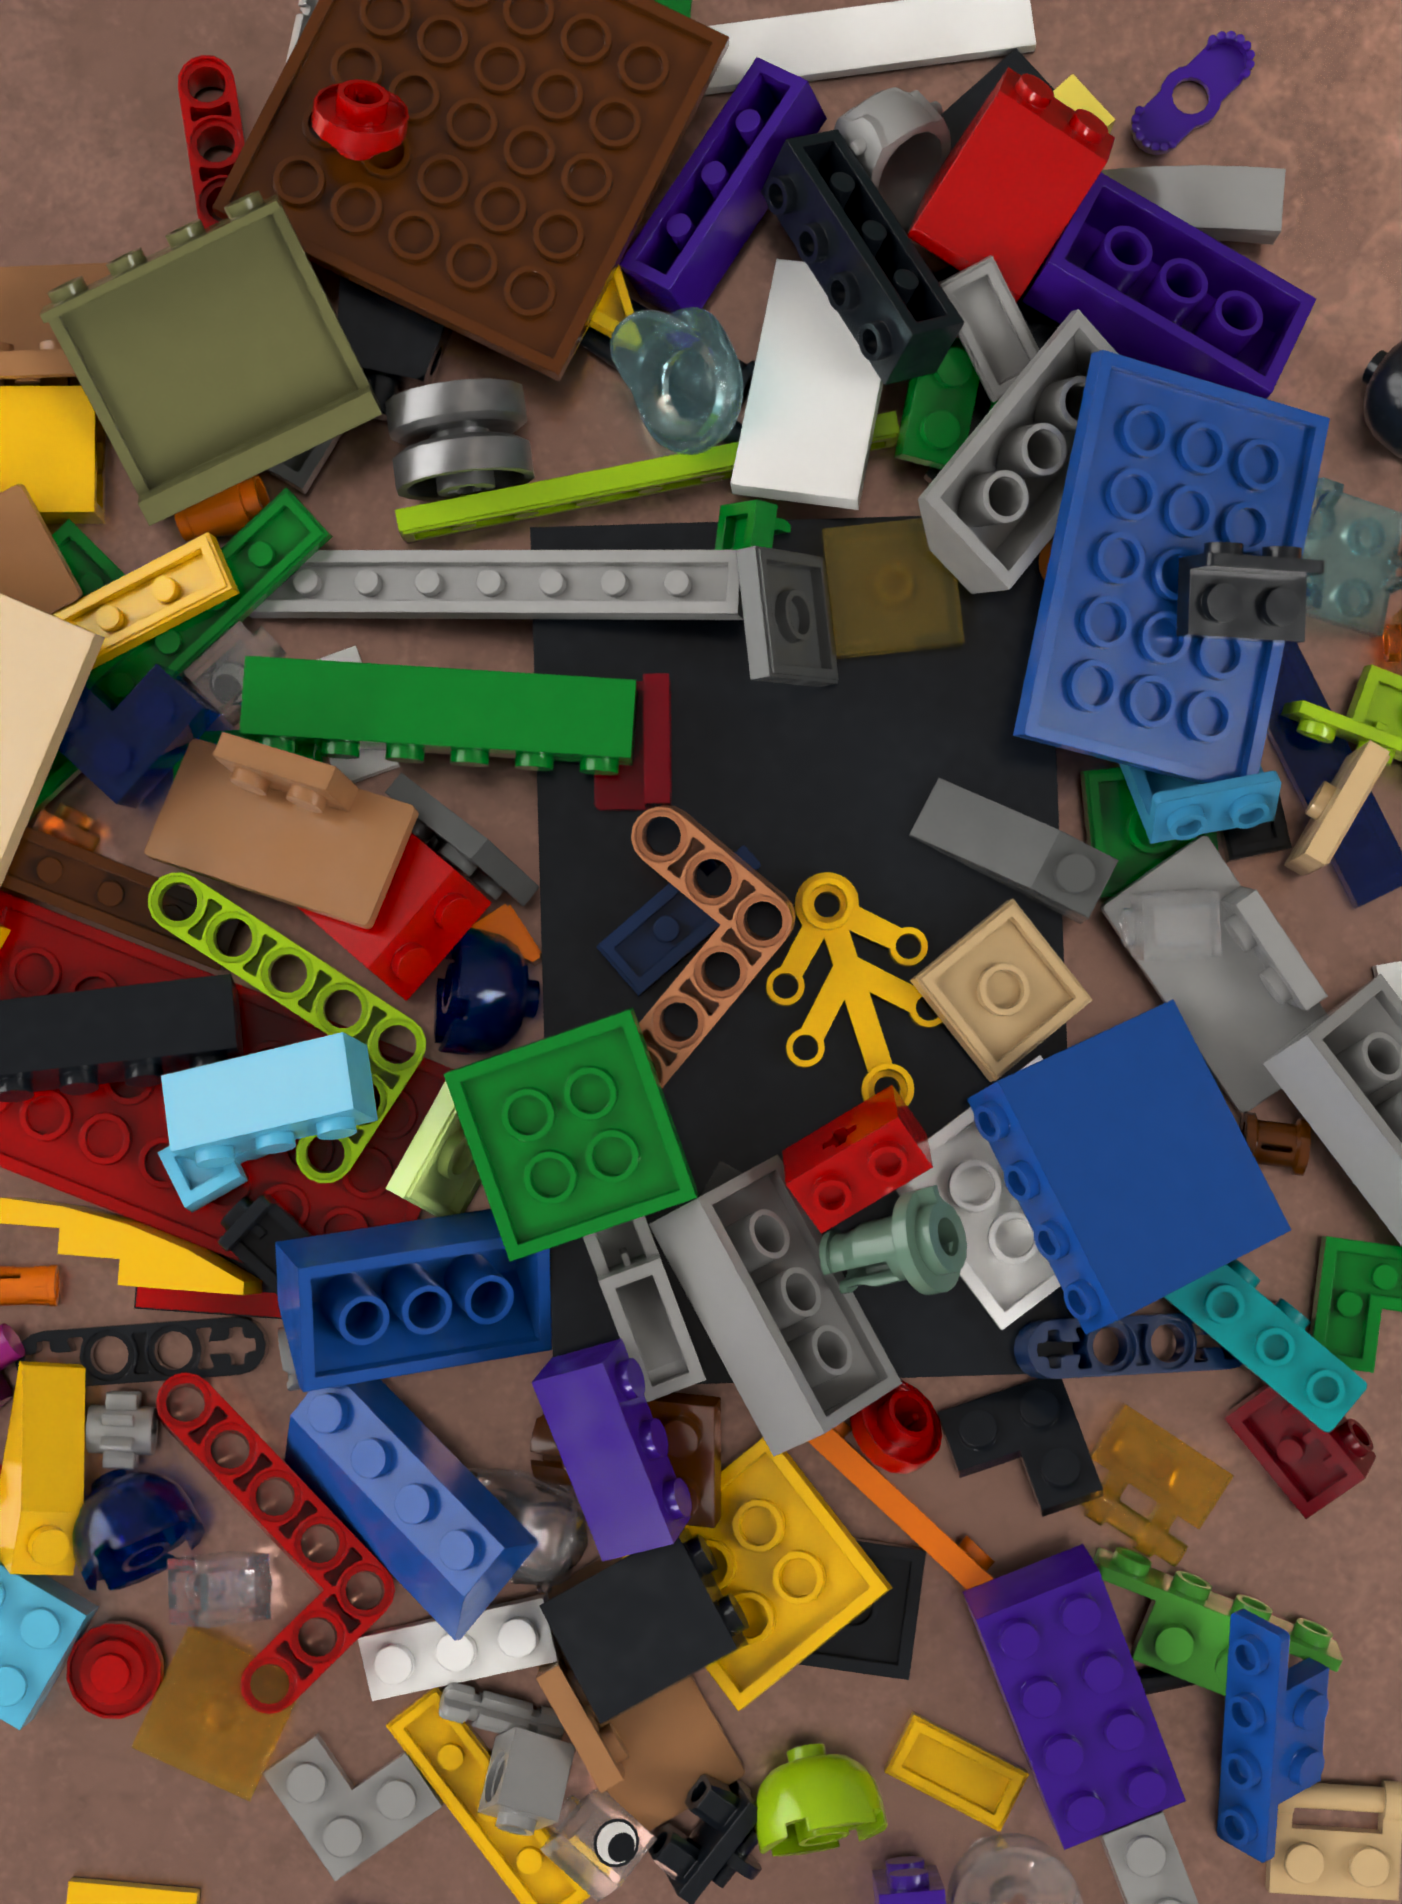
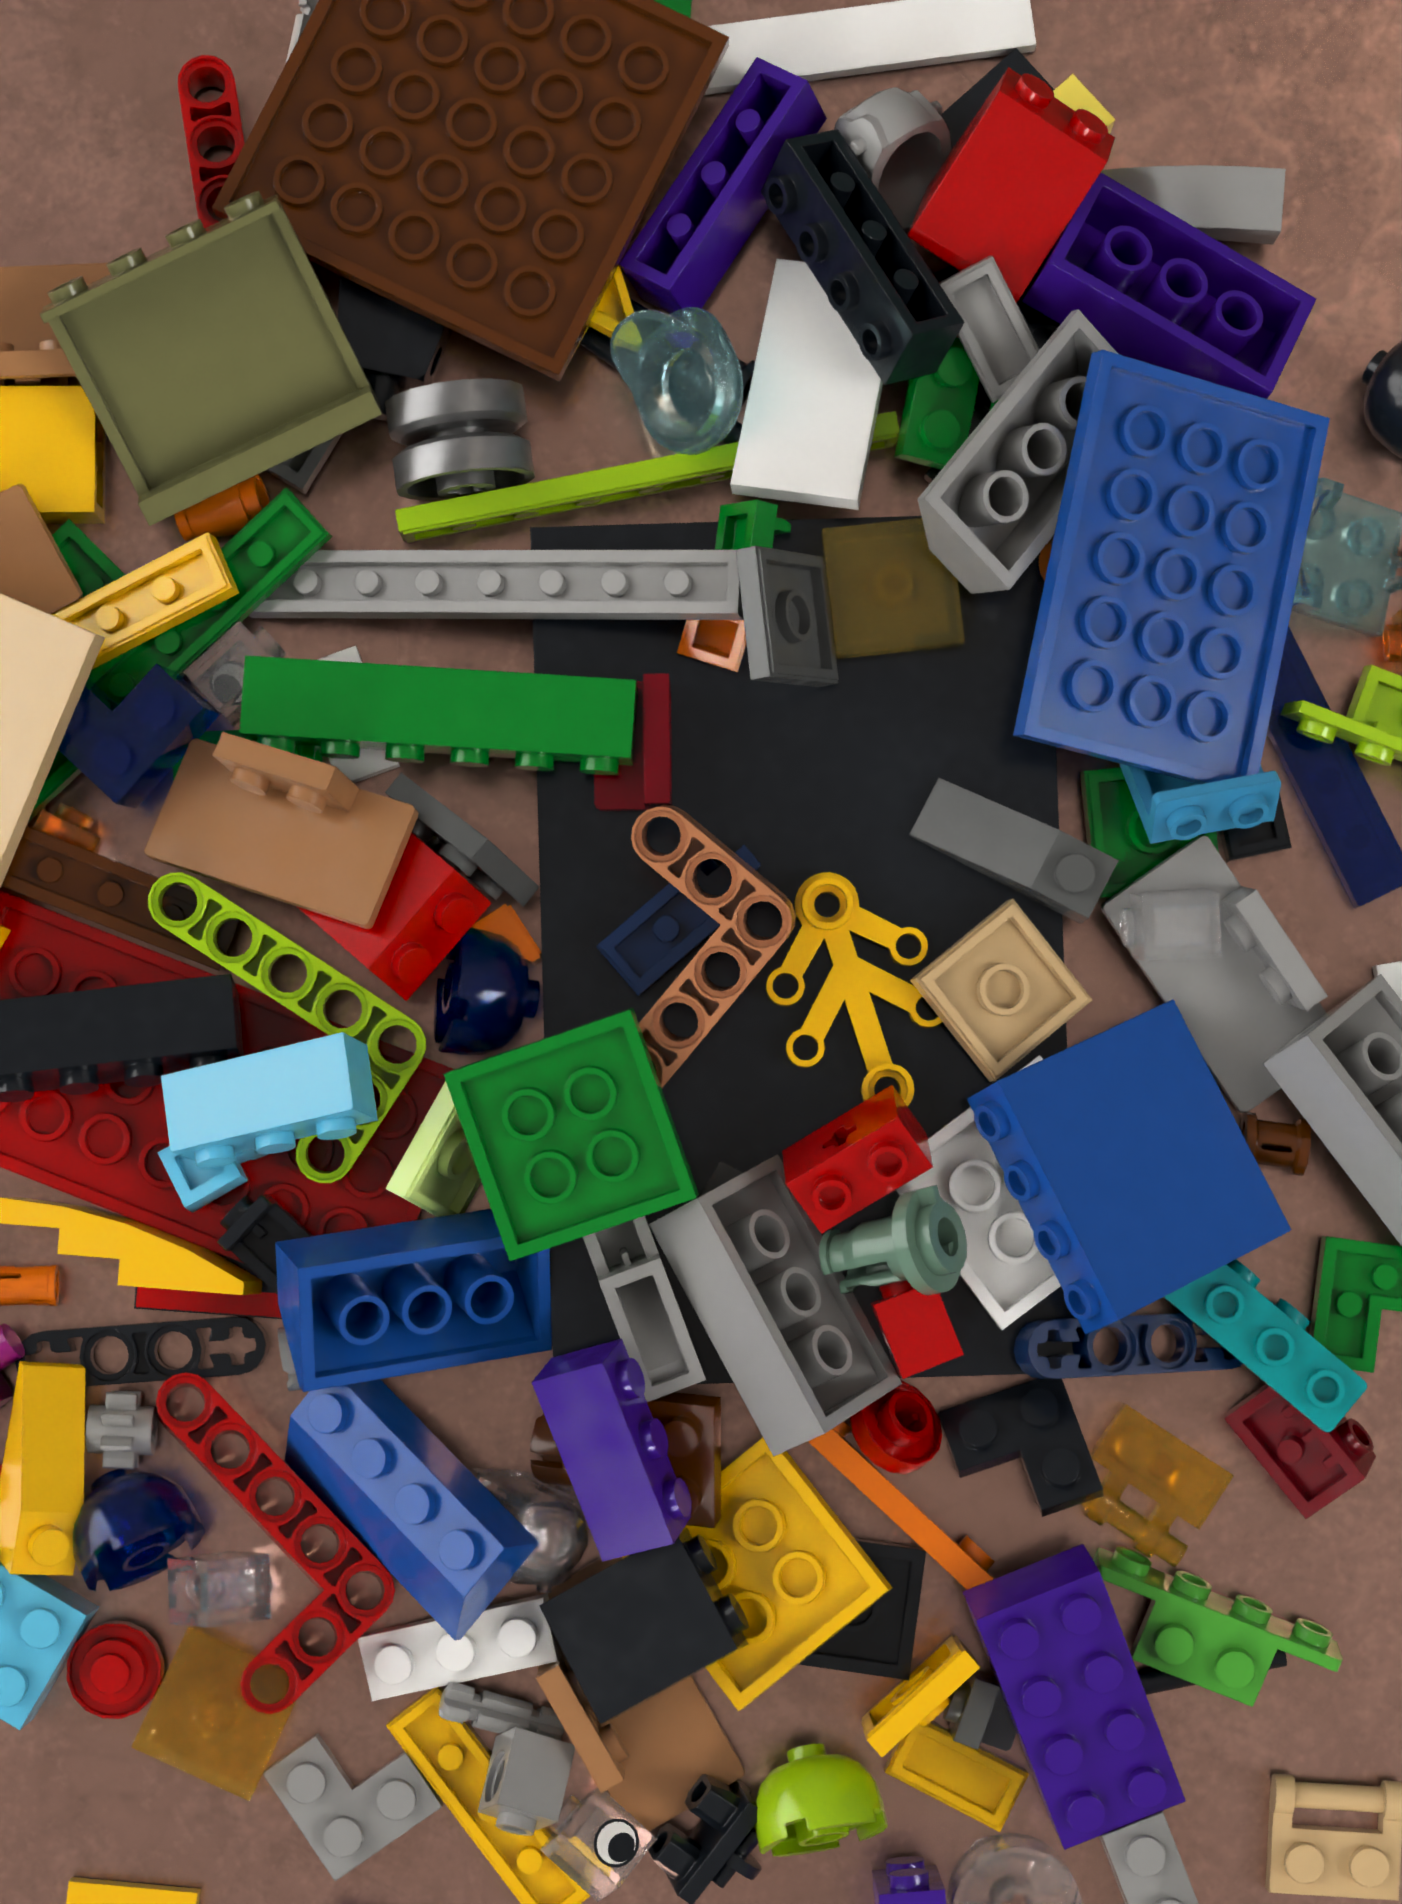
red plate [311,79,409,161] -> none
dark purple piece [1131,31,1255,155] -> none
black bracket [1176,542,1324,643] -> none
blue bracket [1217,1609,1329,1863] -> none
tan plate [1284,740,1391,876] -> none
none -> orange slope [677,620,747,672]
none -> yellow plate [861,1635,980,1757]
none -> red brick [870,1280,964,1379]
none -> dark grey bracket [943,1670,1016,1751]

